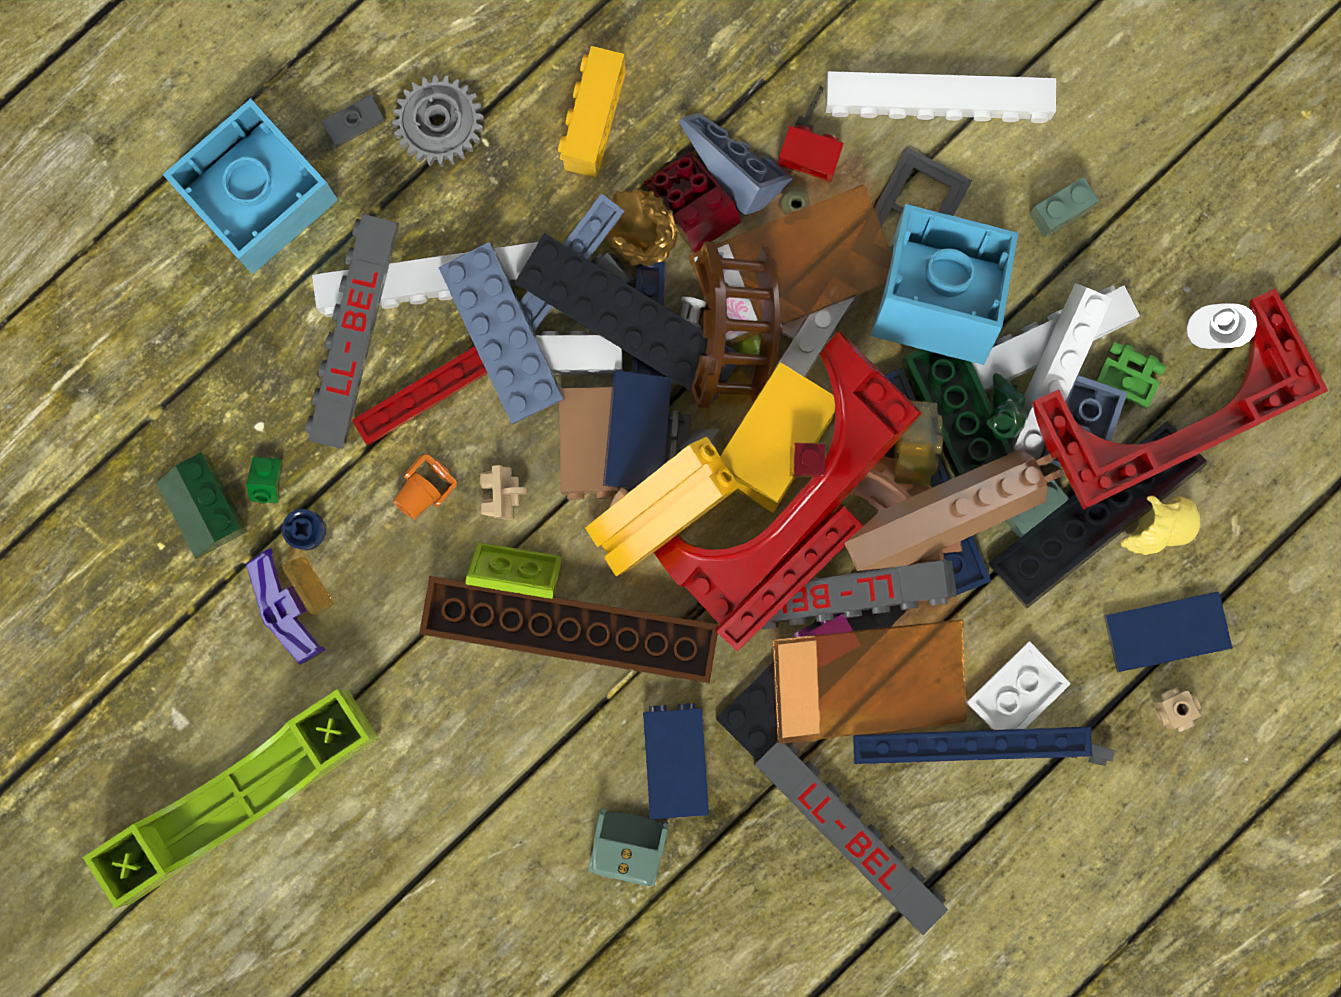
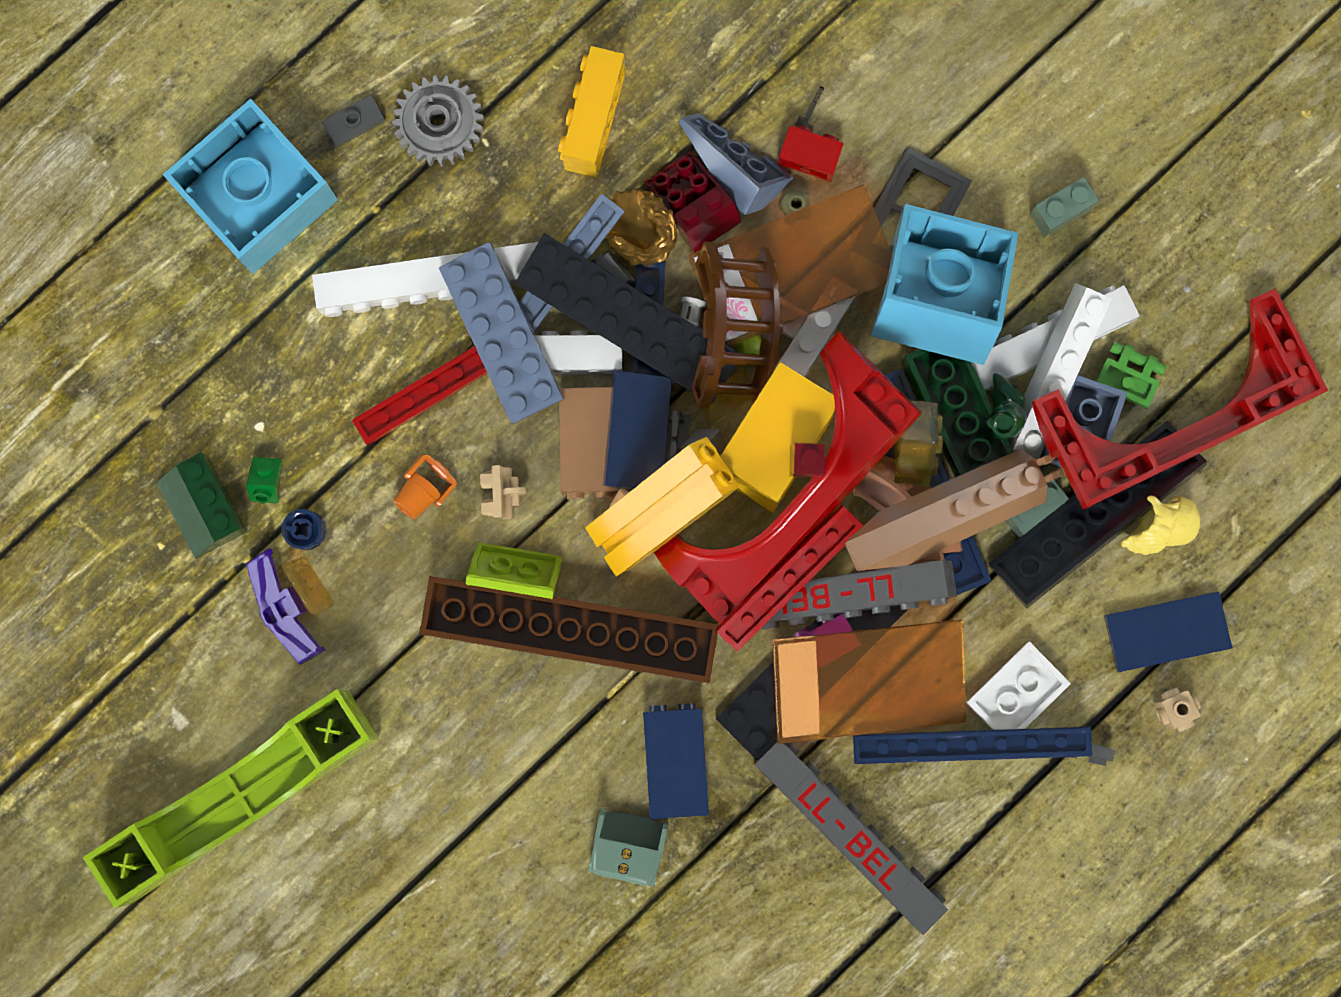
dark grey brick [305,214,399,449] -> none
white brick [825,71,1056,123] -> none
white piece [1187,303,1257,349] -> none

